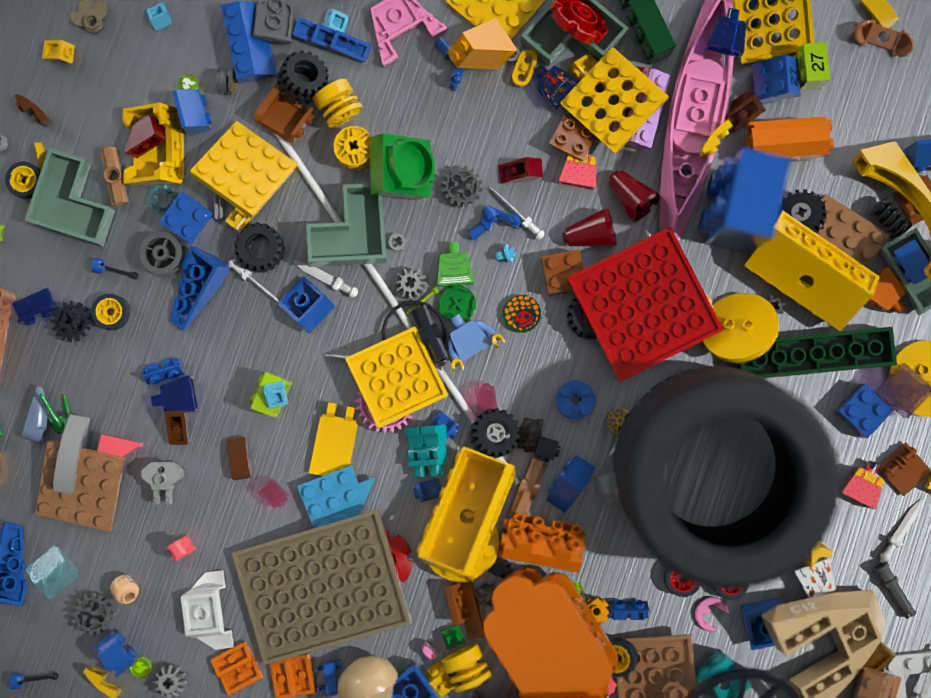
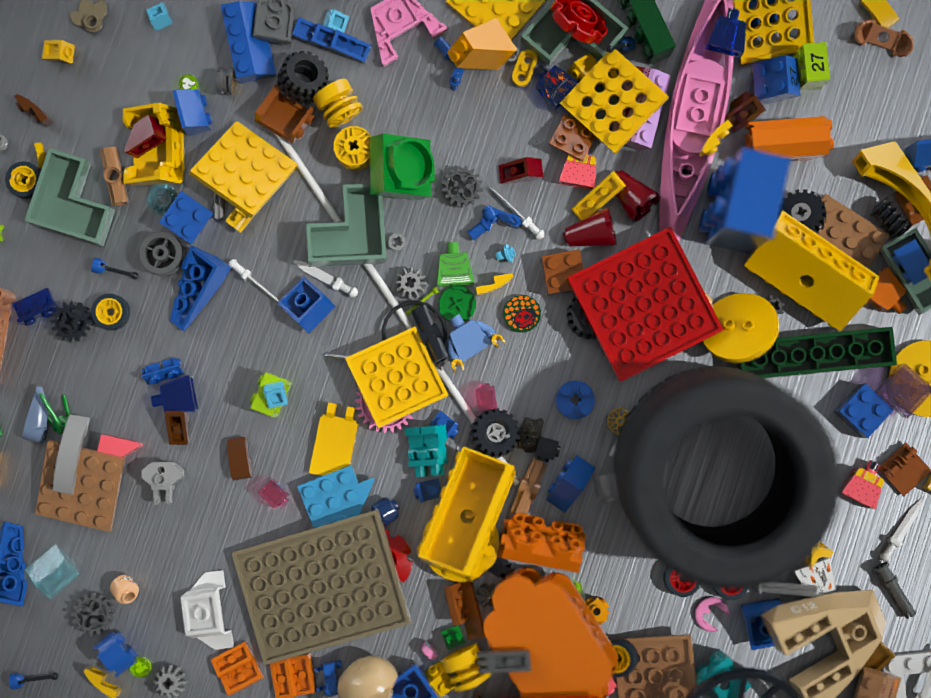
coral leg [166,535,196,561] -> none
black tyre [234,222,285,273] -> none
blue hinge [609,600,650,620] -> none
none -> dark blue head [371,497,400,526]
none -> yellow slope [476,273,513,296]
none -> dark grey hinge [477,649,532,673]
none -> yellow tile [571,171,626,220]
none -> blue hinge [606,36,636,53]
none -> light grey axle [755,581,819,597]

